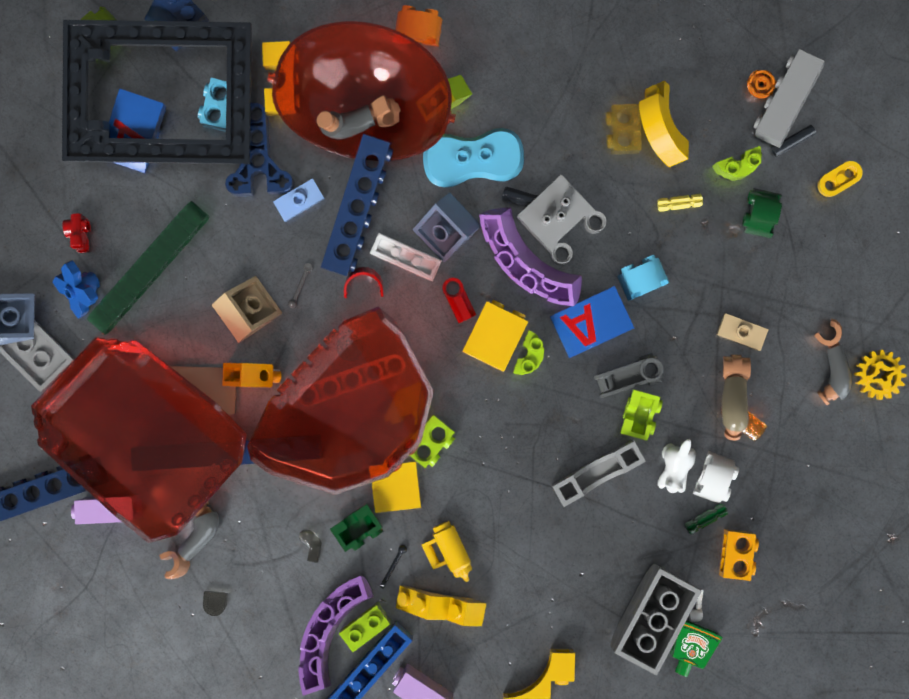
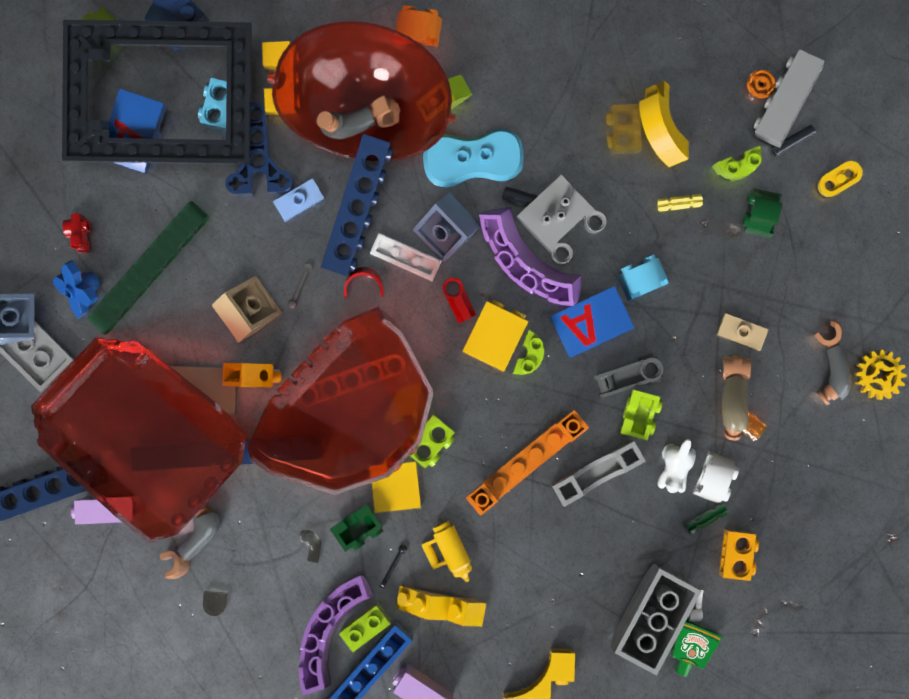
none -> orange slope [466,410,589,516]

